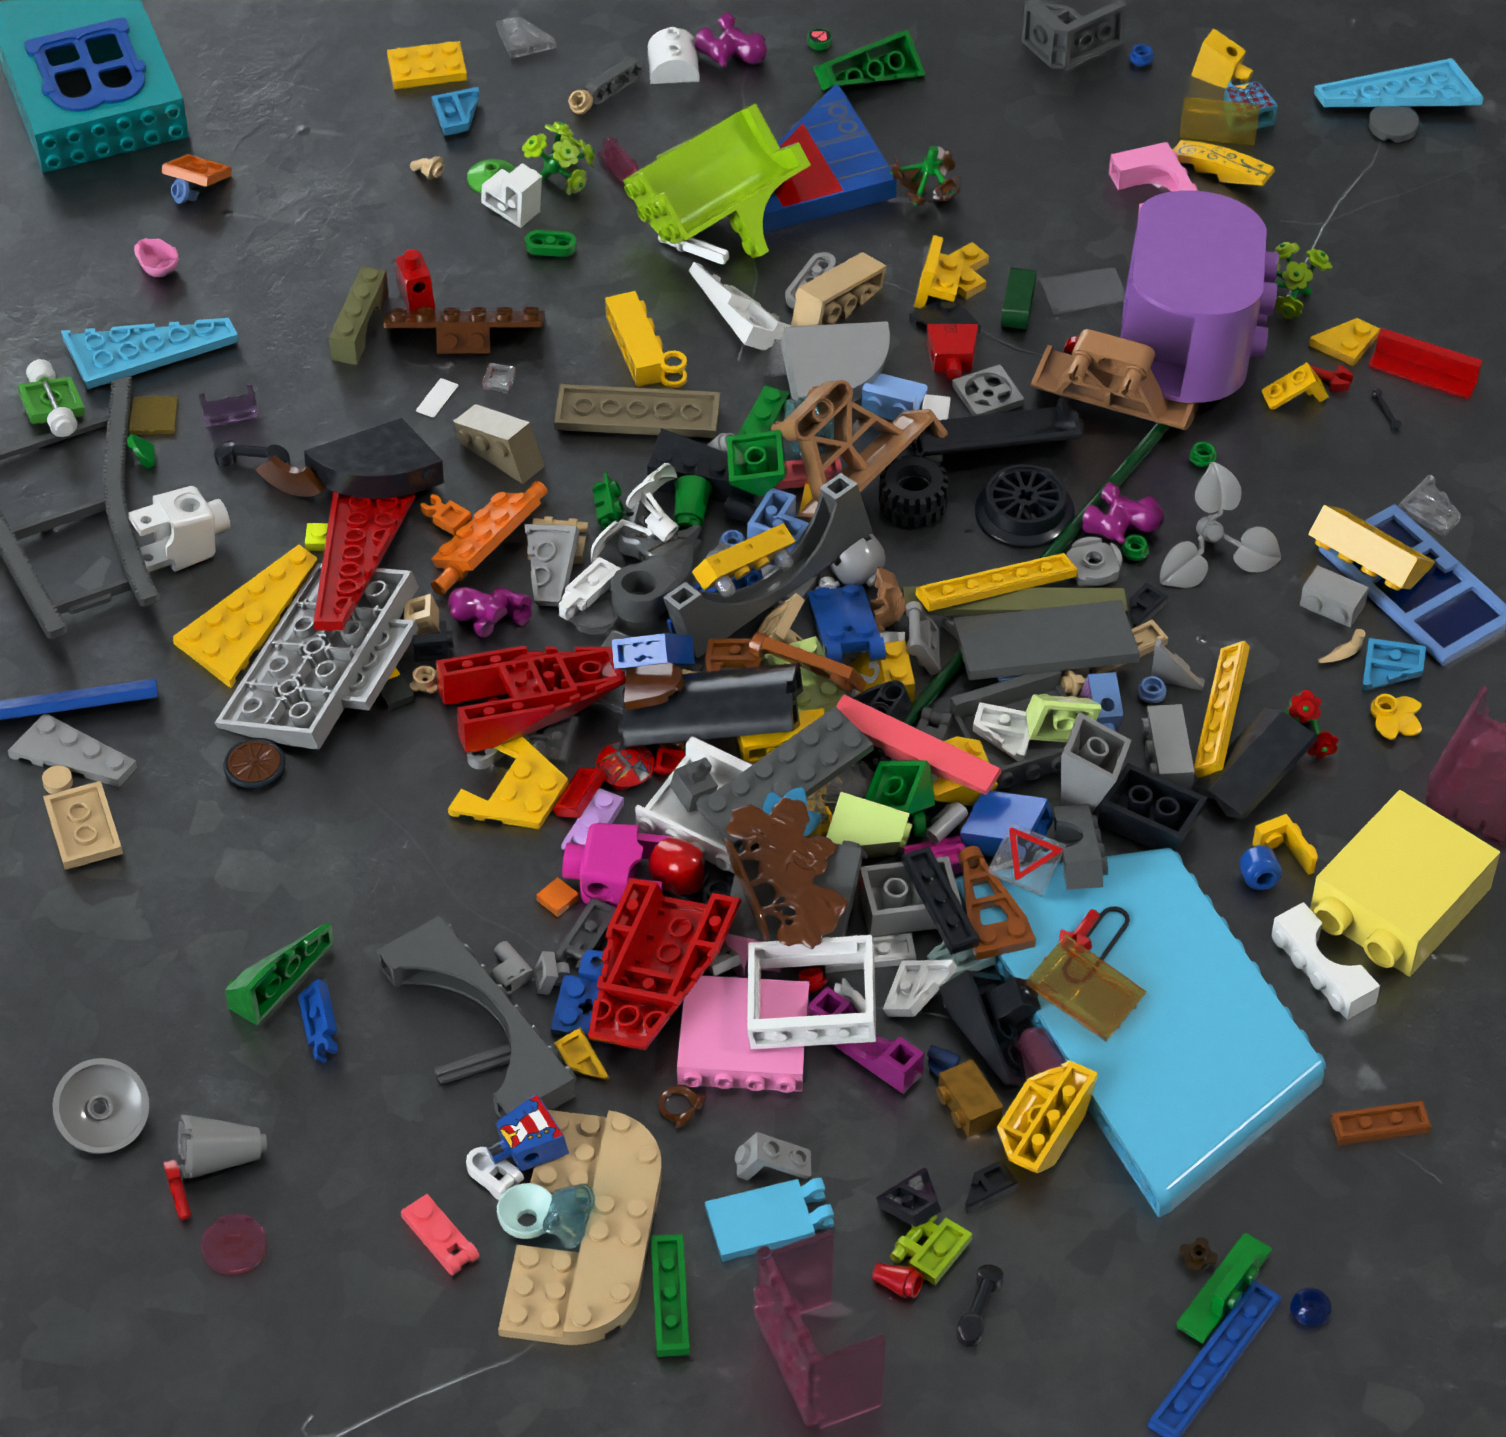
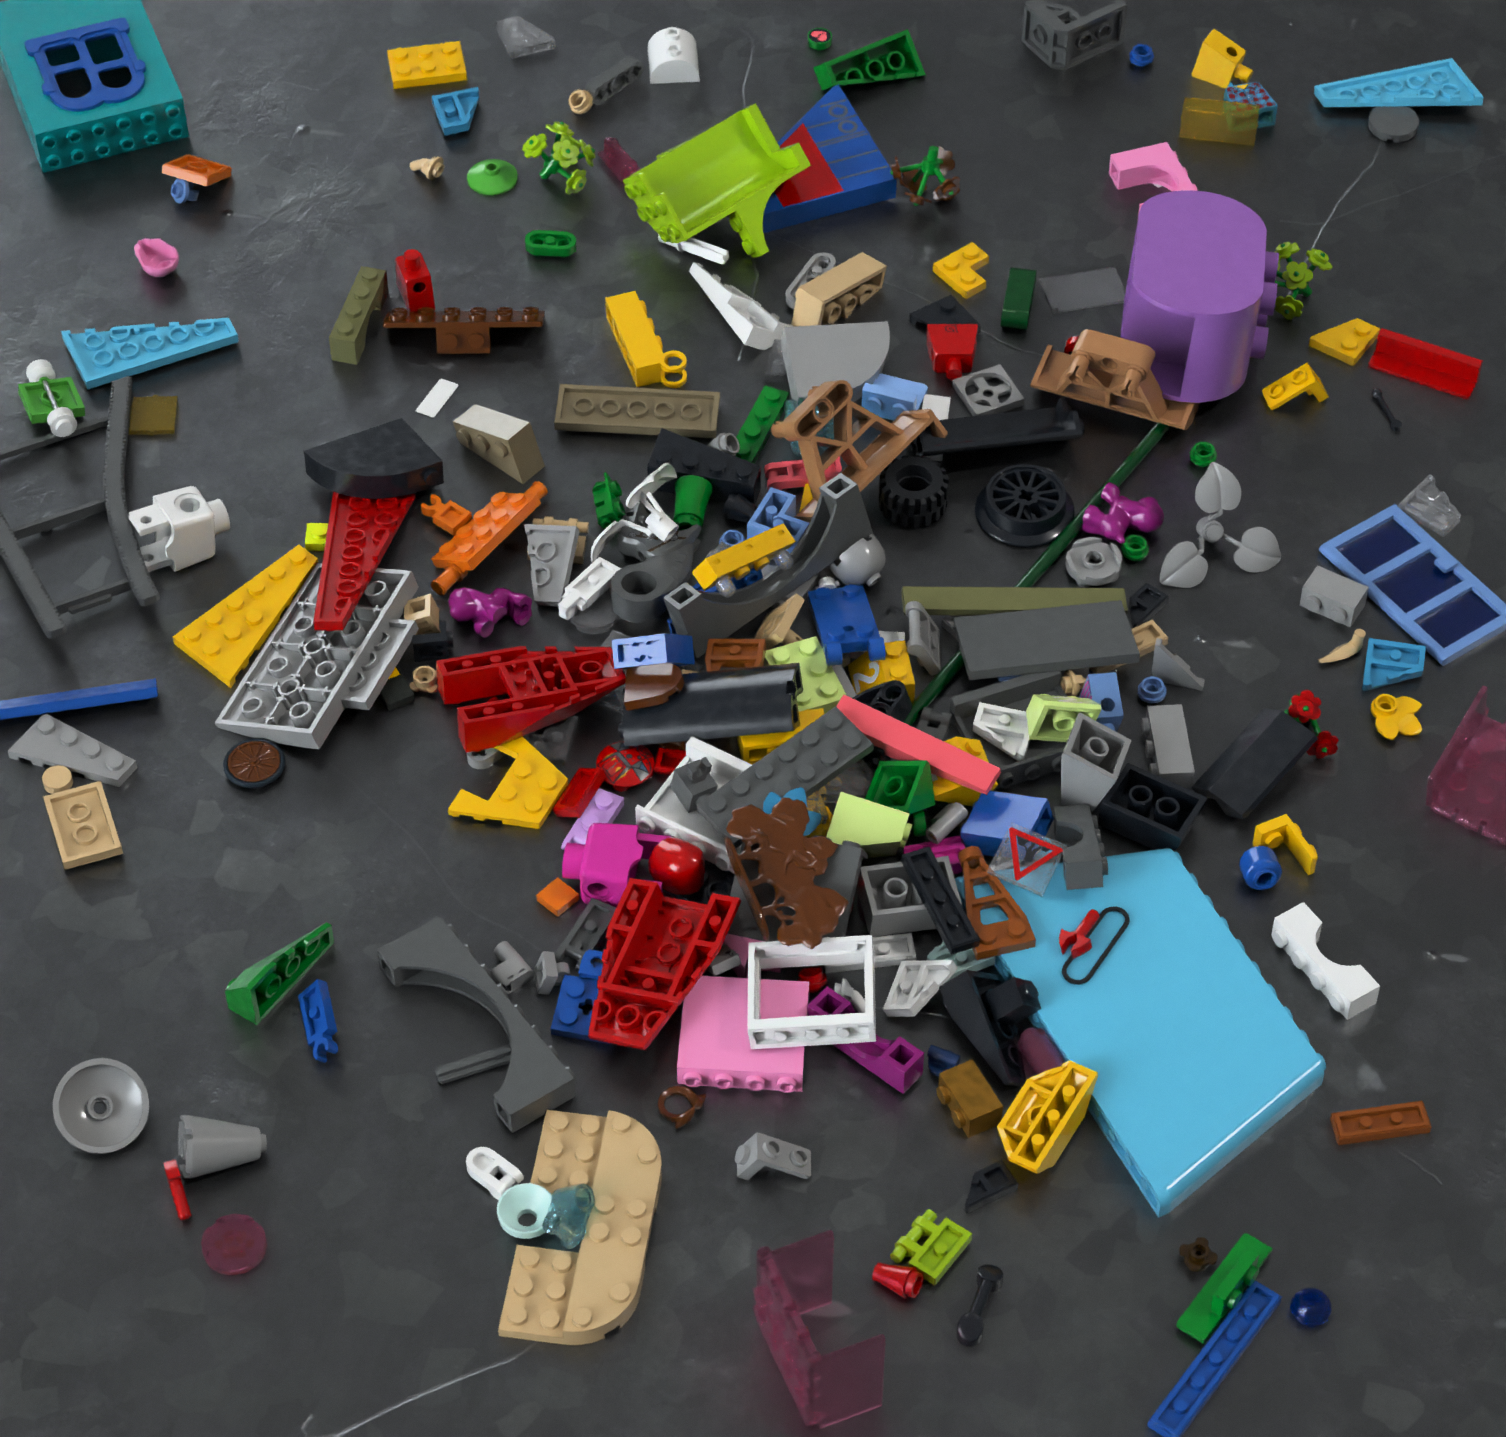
green tile [127,433,155,469] -> none
clear purple hinge [199,384,259,427] -> none
black bar [214,441,290,467] -> none
reddish brown tile [255,455,325,497] -> none
coral plate [401,1194,480,1276] -> none
white brick [481,163,542,228] -> none
clear plate [482,363,516,393] -> none
blue torso [487,1094,569,1171] -> none
yellow tile [554,1027,609,1080] -> none
green plate [651,1234,690,1357] -> none
magenta animal [694,12,767,67] -> none
medium azure tile [705,1178,834,1262] -> none
green slope [726,430,787,497] -> none
dark orange plate [749,632,867,693] -> none
medium nougat cylinder [869,567,905,632] -> none
black wing [876,1167,941,1227] -> none
yellow bracket [914,235,964,309] -> none
yellow tile [915,553,1078,612] -> none
clear orange piece [1025,935,1147,1042] -> none
yellow slope [1172,140,1275,186] -> none
yellow tile [1194,641,1250,778] -> none
yellow slope [1308,505,1435,591] -> none
red bar [1310,364,1353,392] -> none
light yellow brick [1310,790,1500,977] -> none

